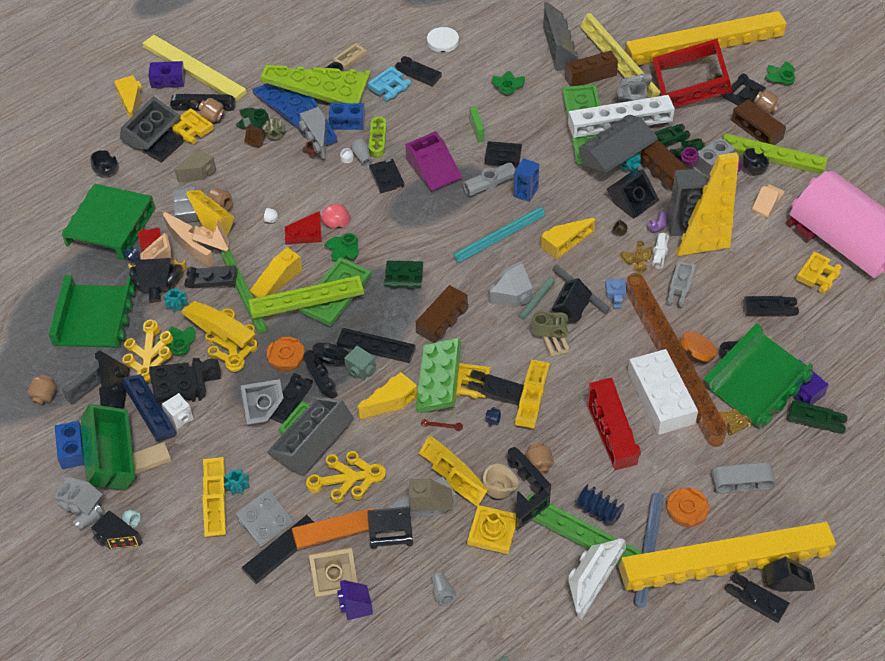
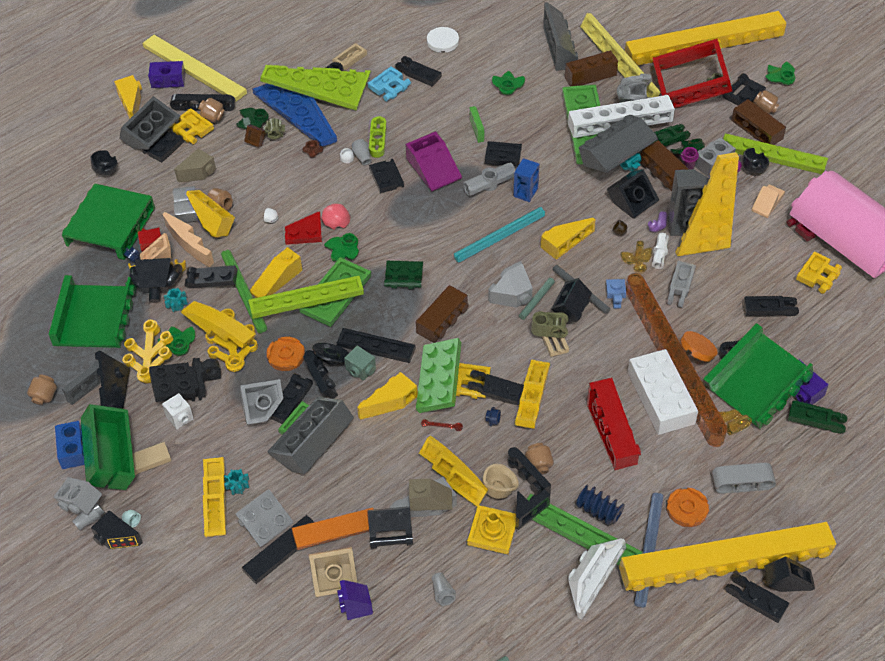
dark blue plate [122,374,176,441] -> none
light nougat slope [192,220,229,251] -> none
light grey slope [299,107,327,158] -> none
yellow plant [306,451,386,503] -> none
blue brick [329,103,365,130] -> none

